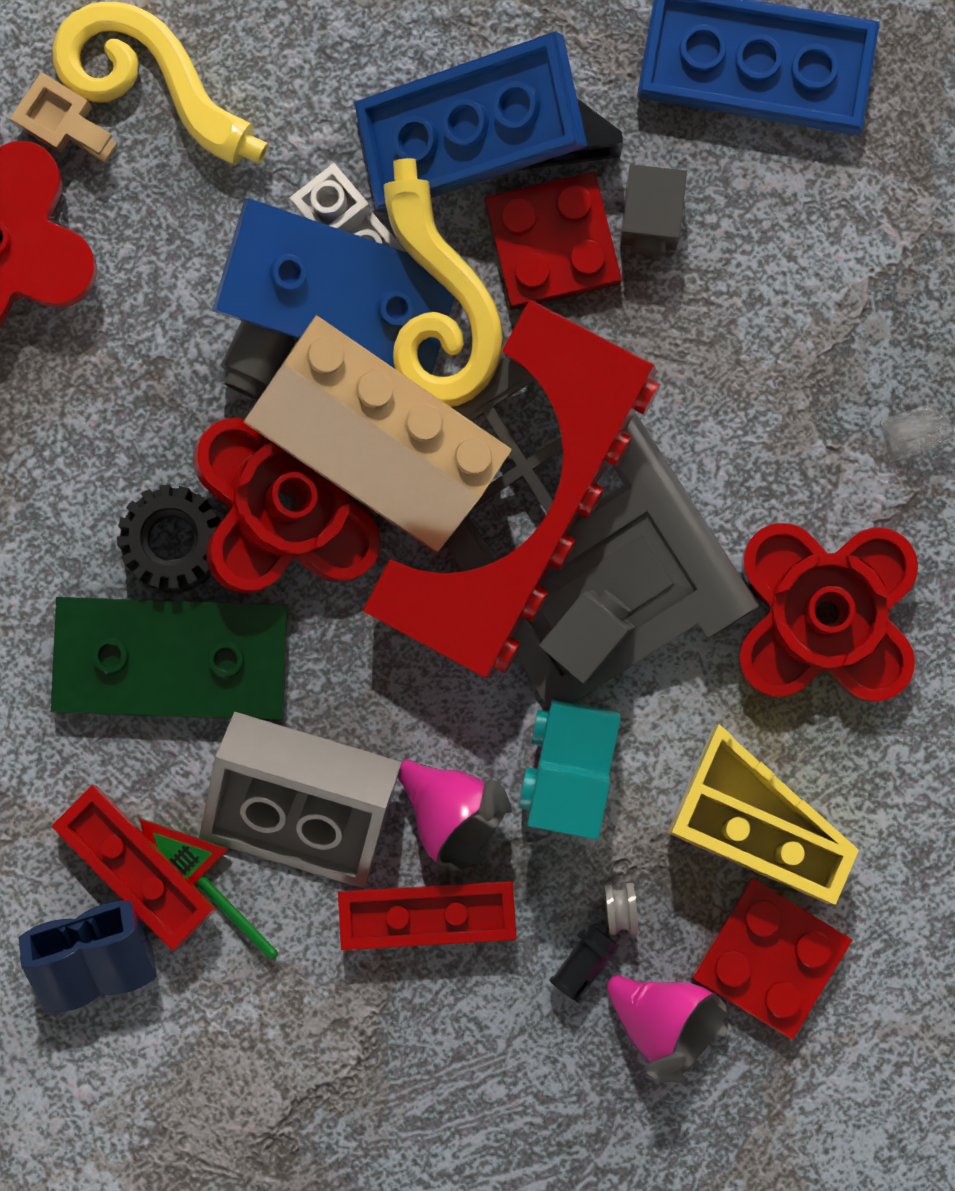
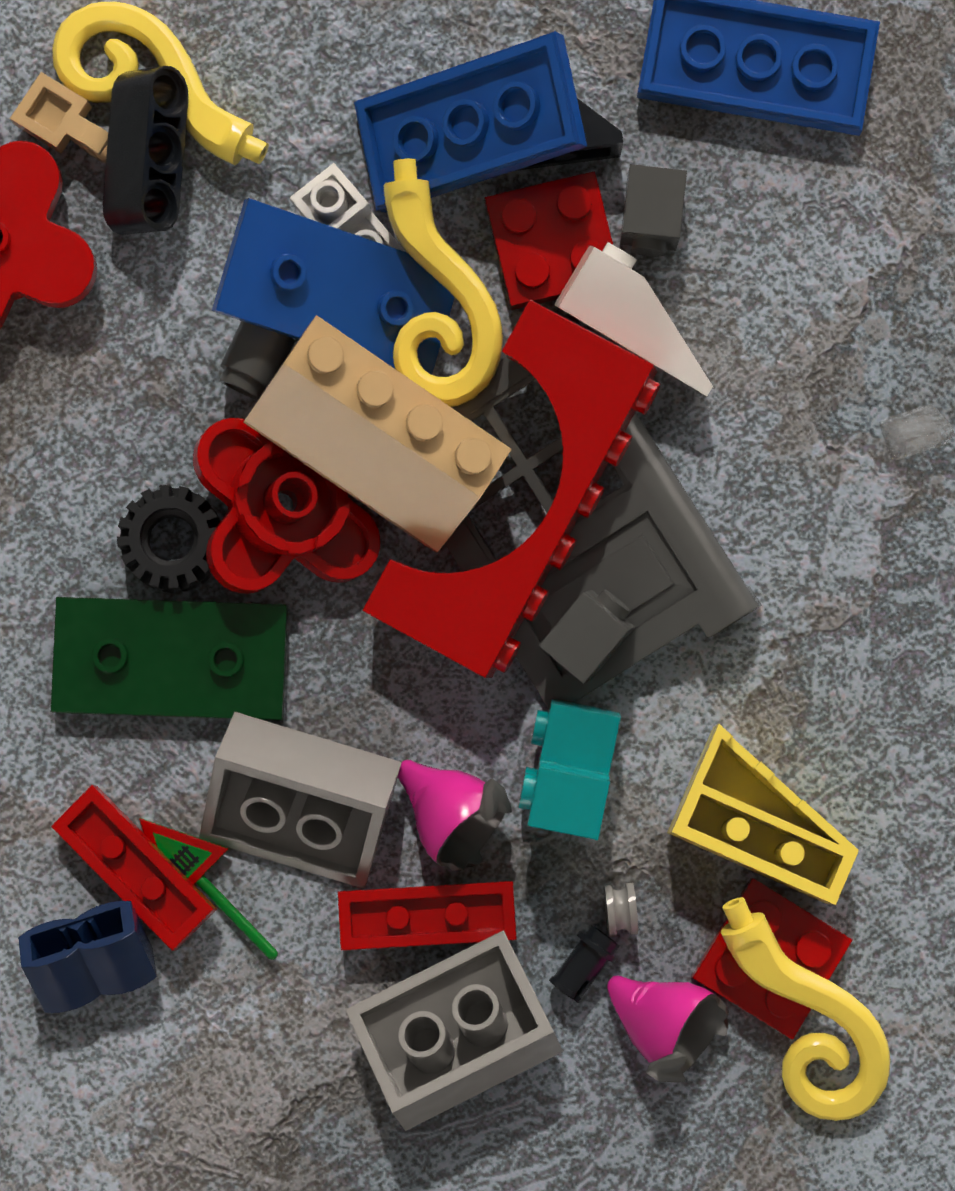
red plant [738,523,918,702] -> none
none -> black beam [102,66,188,235]
none -> light grey slope [345,930,563,1131]
none -> white slope [554,242,713,396]
none -> light yellow plant [721,897,890,1121]

